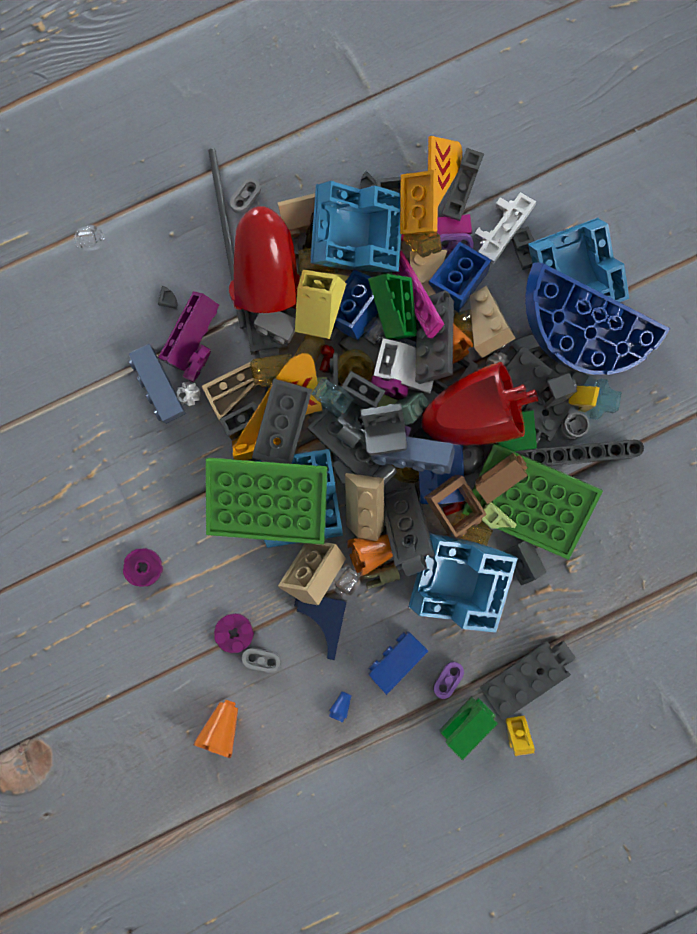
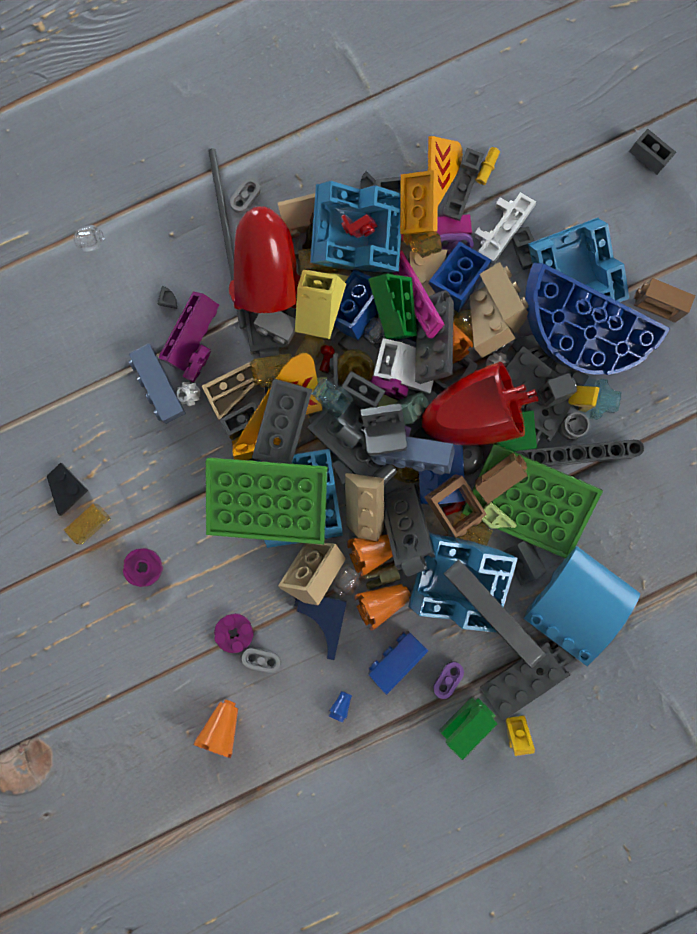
none -> black wing [47,463,88,516]
none -> clear yellow brick [64,504,111,545]
none -> red bracket [341,214,378,238]
none -> orange cone [354,584,411,630]
none -> dark grey beam [443,560,546,669]
none -> yellow axle [475,147,500,185]
none -> tan slope [480,262,528,333]
none -> dark azure slope [524,546,641,667]
none -> dark grey brick [629,128,676,175]
none -> medium nougat window [634,278,696,323]

